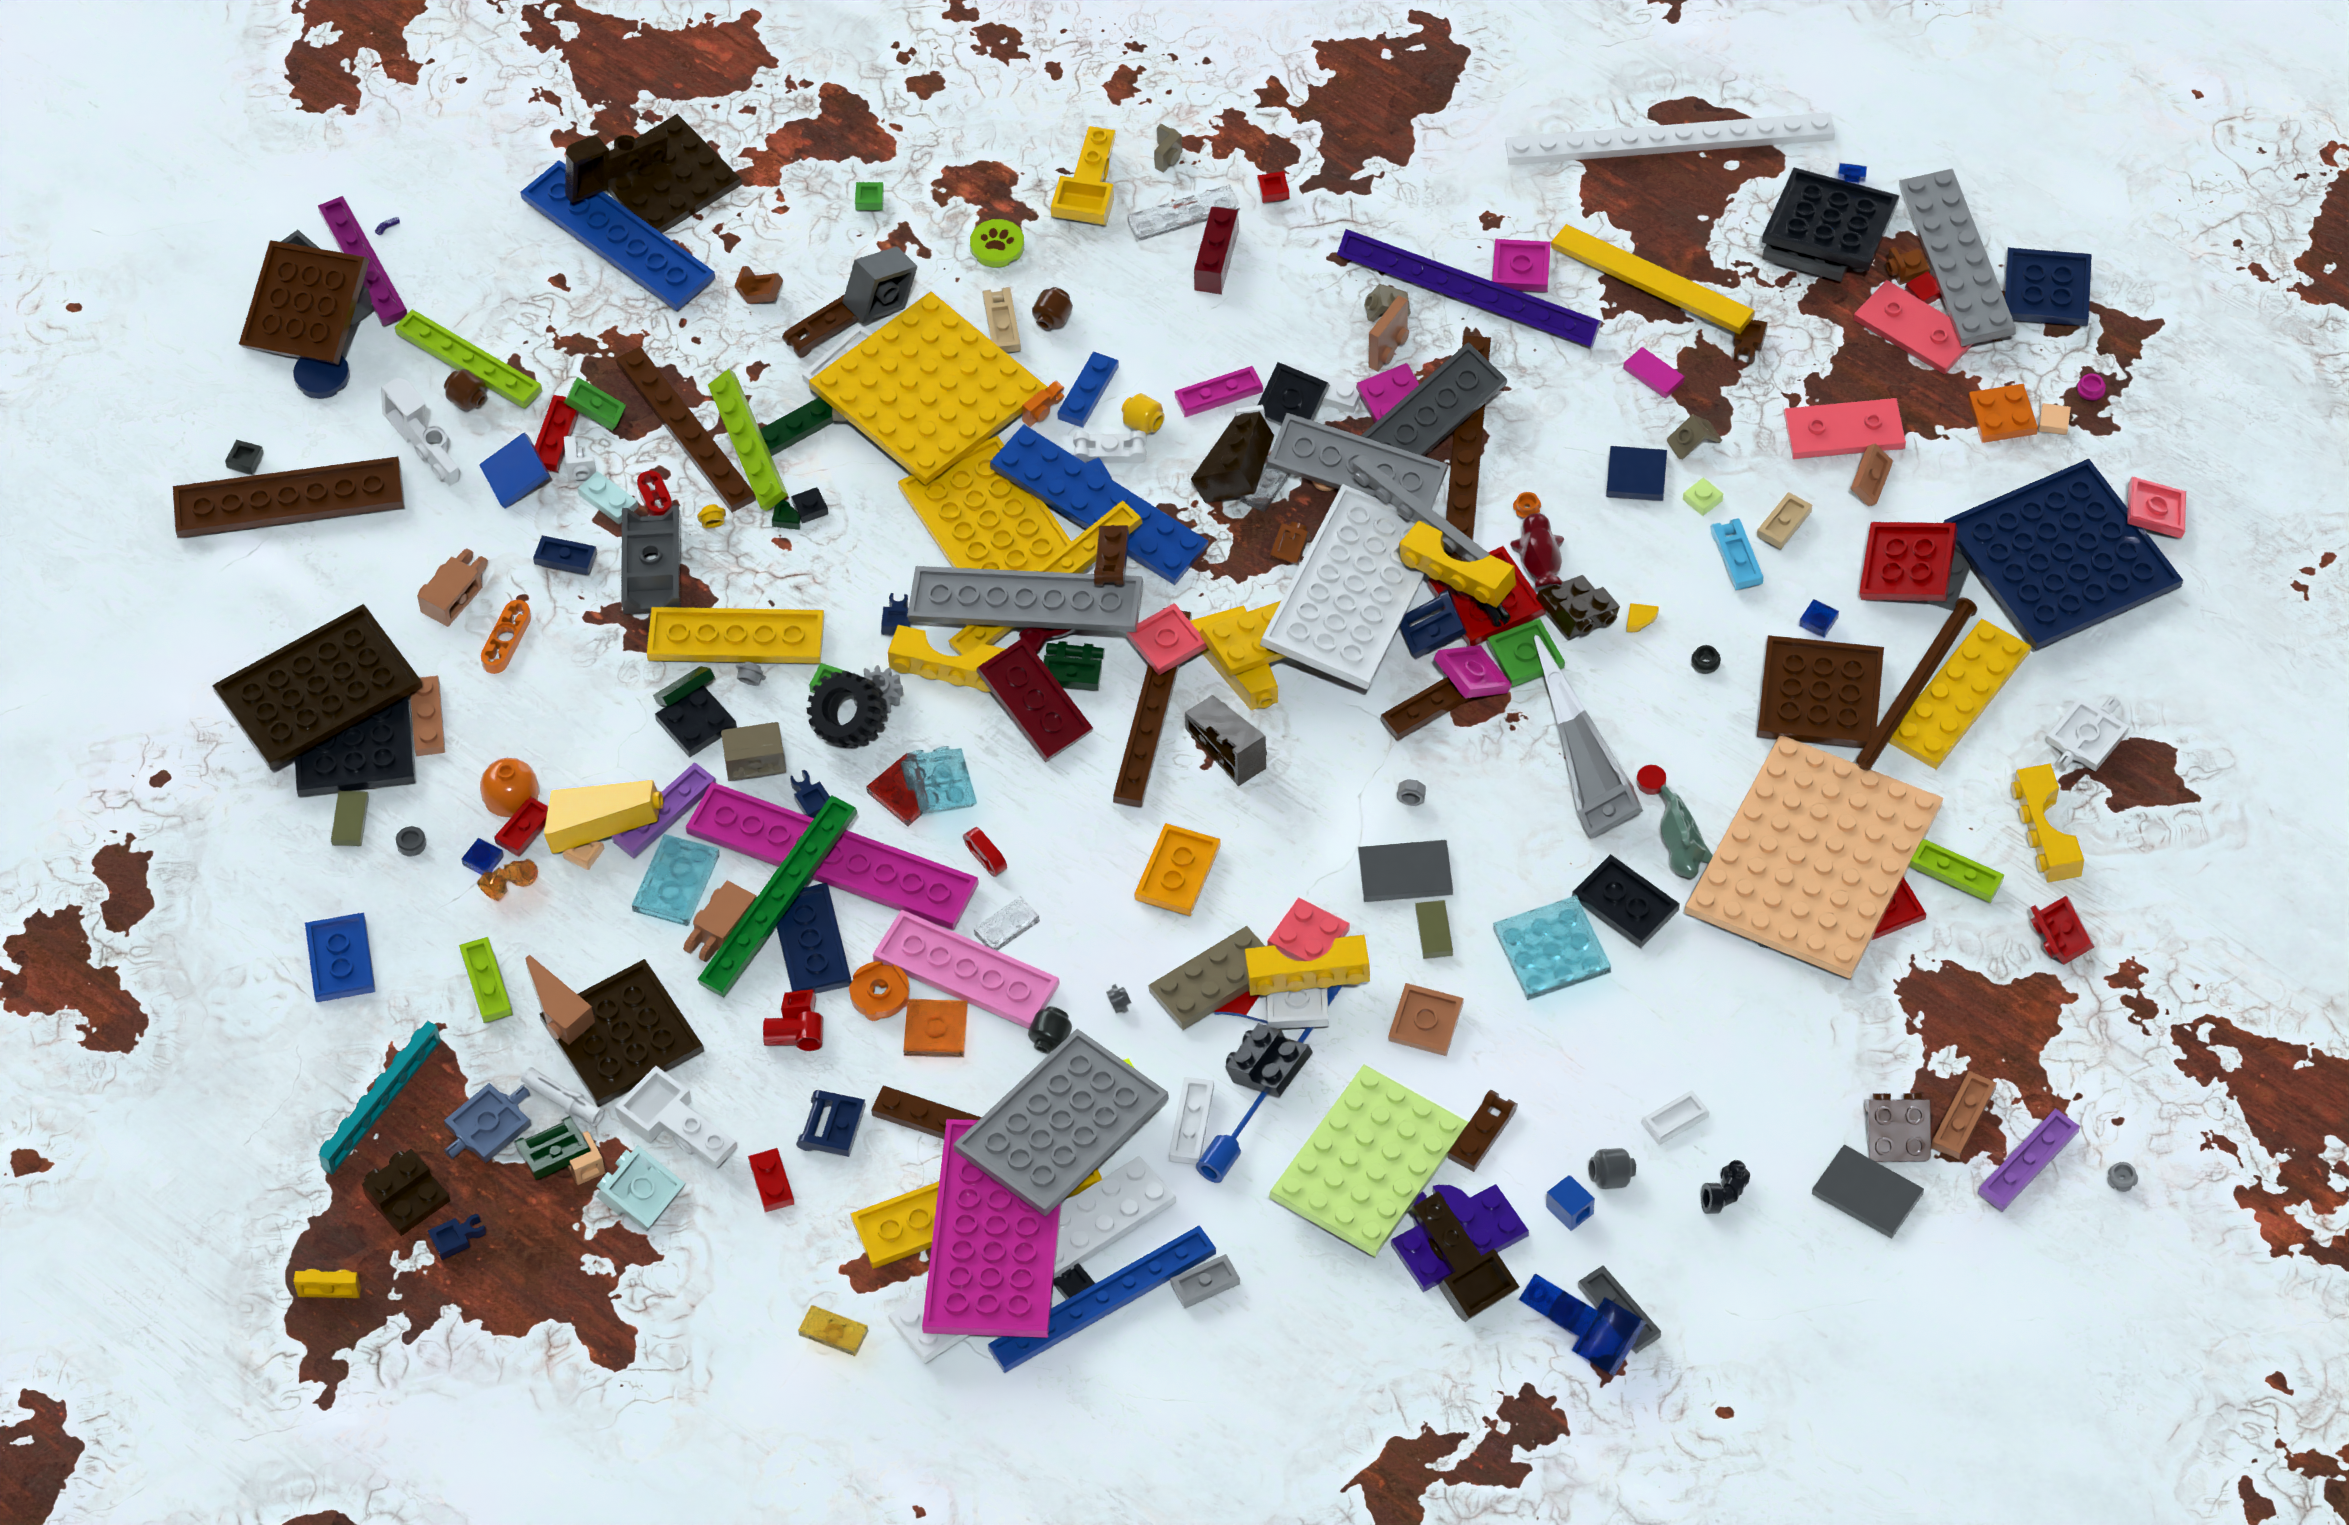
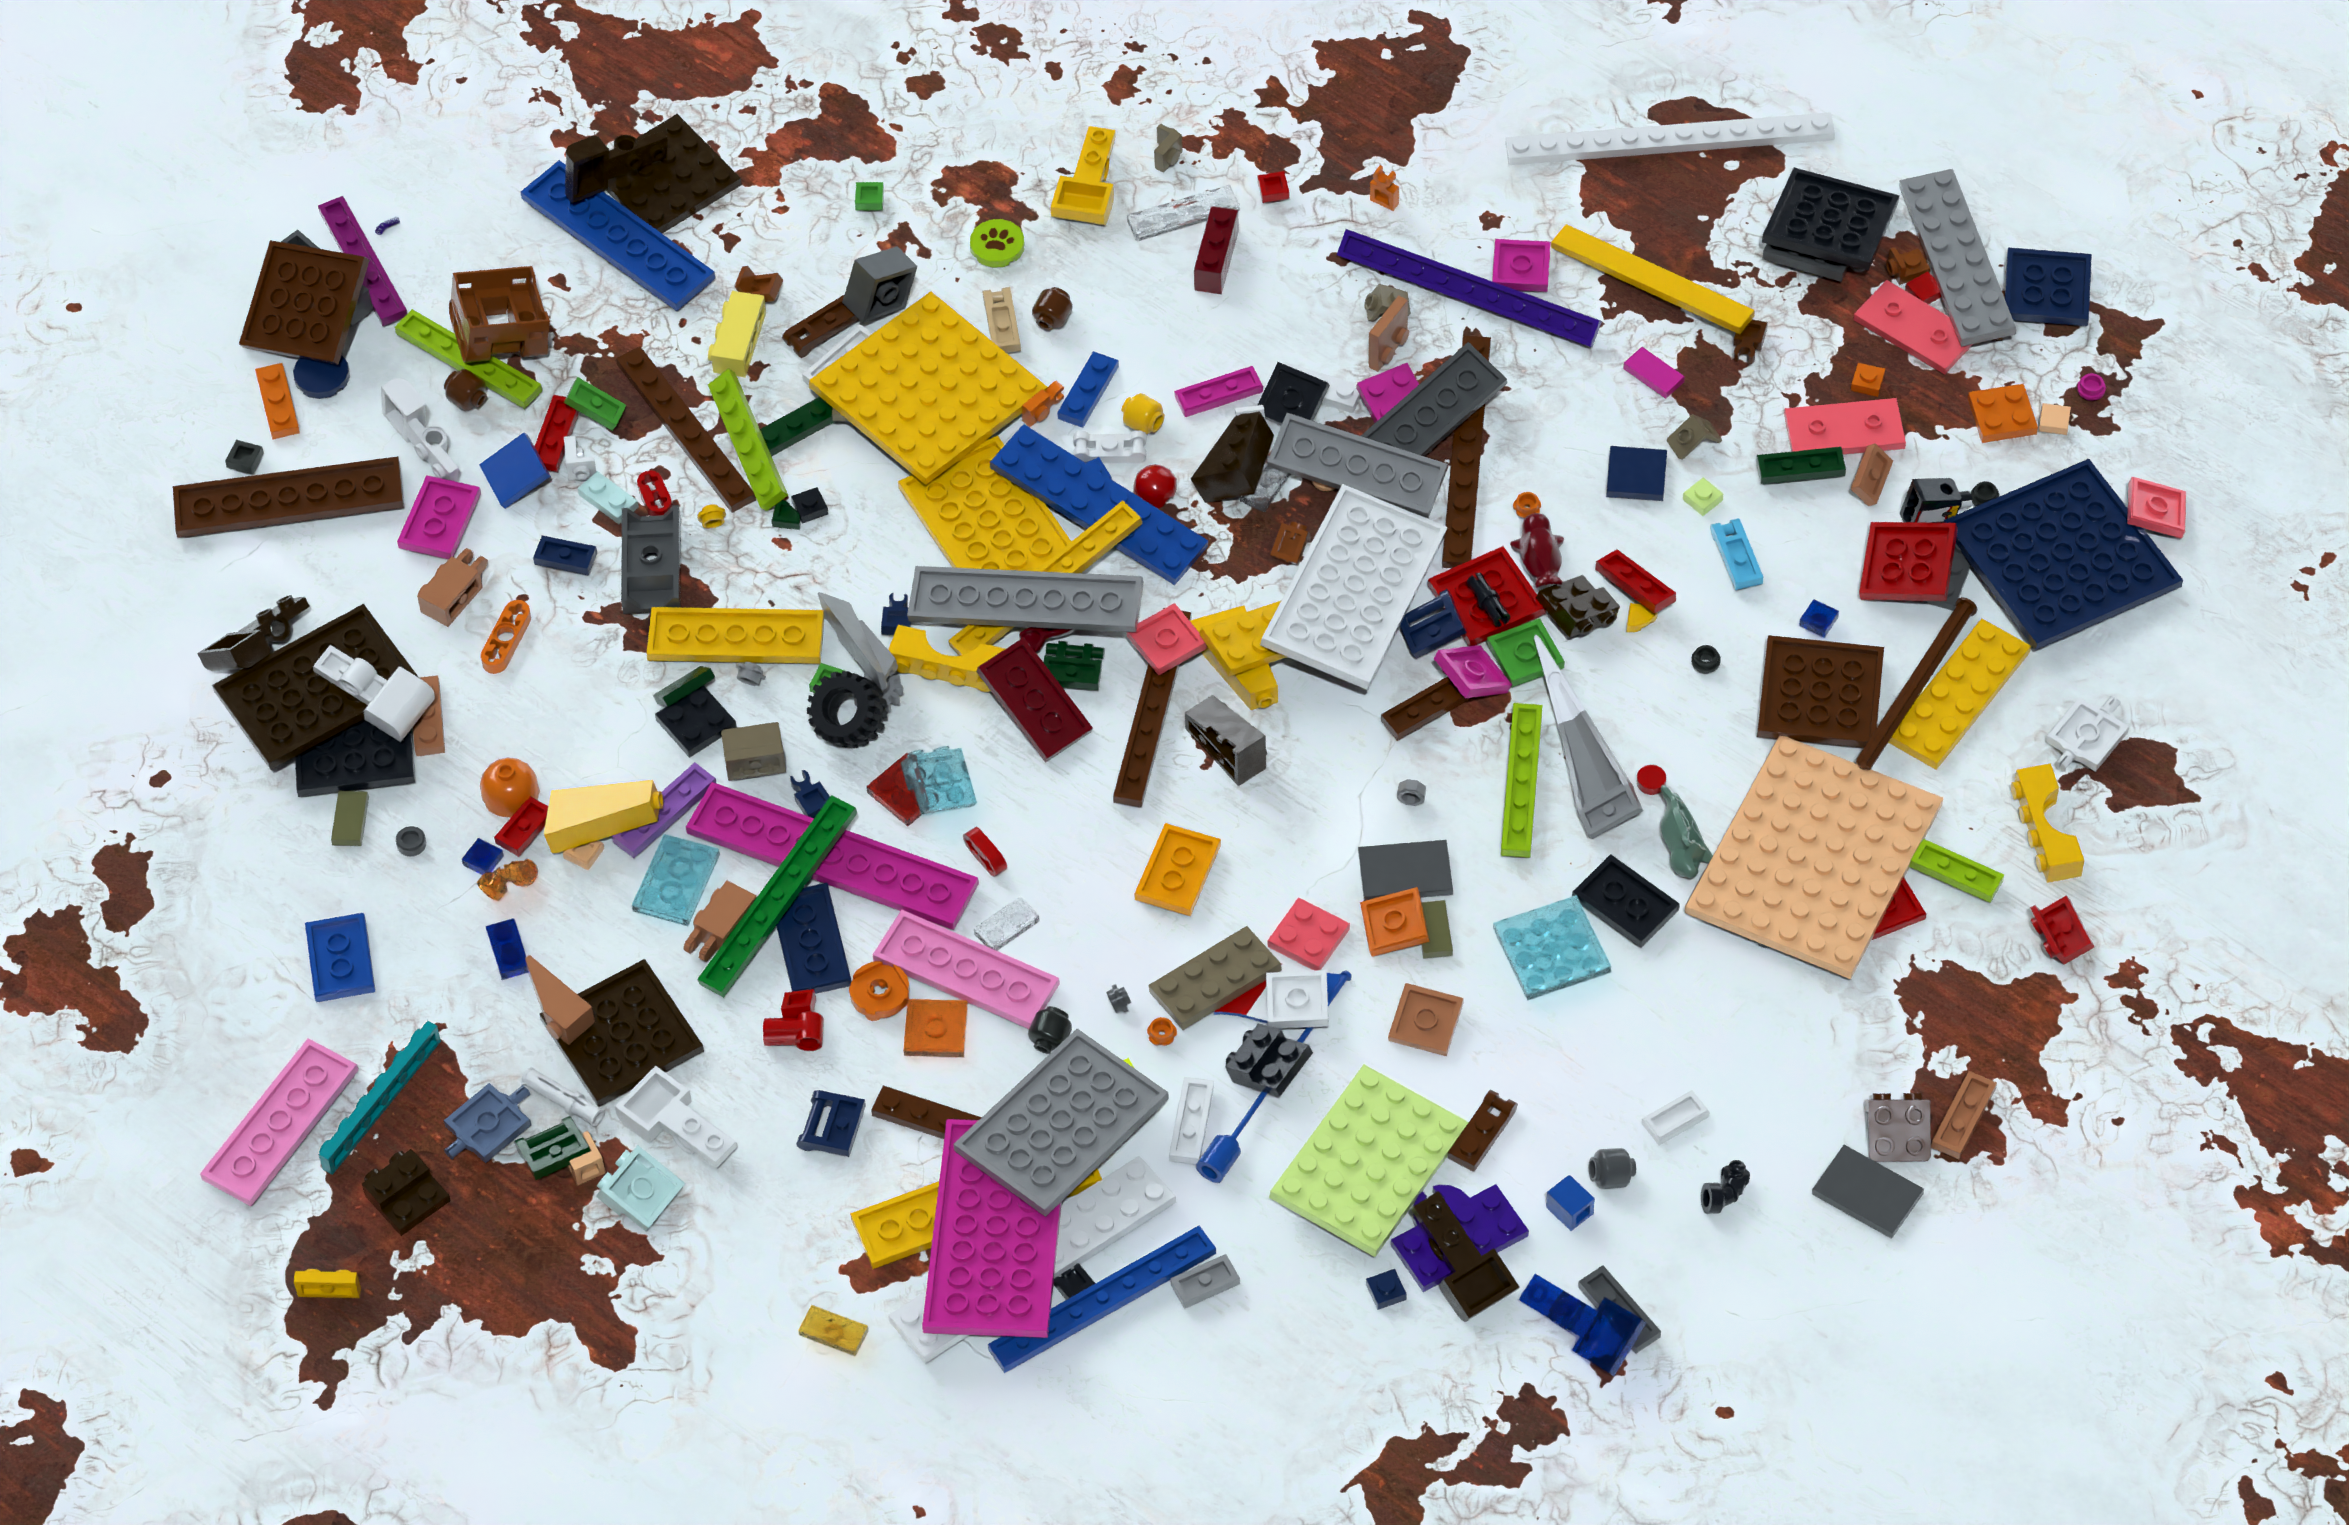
dark blue plate [428,1214,486,1260] -> none
lime plate [459,937,513,1023] -> none
red plate [748,1148,794,1213] -> none
reddish brown plate [1094,525,1129,586] -> none
yellow arch [1245,935,1370,996] -> none
light grey plate [1352,454,1490,562] -> none
yellow arch [1399,520,1516,608] -> none
tan plate [1757,492,1813,549] -> none
clear blue plate [1838,163,1867,184] -> none
medium lavender plate [1978,1108,2080,1212] -> none
light grey plate [2107,1162,2138,1192] -> none
none -> dark brown plate [197,595,310,671]
none -> bright pink plate [200,1038,359,1206]
none -> orange plate [255,363,300,440]
none -> white plate [313,645,435,742]
none -> dark pink plate [397,475,481,559]
none -> dark orange piece [449,266,550,363]
none -> clear blue plate [485,918,528,980]
none -> light yellow brick [708,291,766,378]
none -> light grey wedge [818,592,898,690]
none -> red hair [1133,464,1177,508]
none -> orange plate [1147,1017,1177,1046]
none -> orange tile [1360,887,1430,957]
none -> dark blue plate [1366,1269,1407,1310]
none -> orange plate [1370,165,1399,211]
none -> lime plate [1501,703,1543,858]
none -> red plate [1595,549,1676,614]
none -> dark green plate [1756,447,1846,484]
none -> orange plate [1851,363,1885,397]
none -> black torso [1899,478,1972,523]
none -> pearl dark grey plate [1971,481,2000,506]

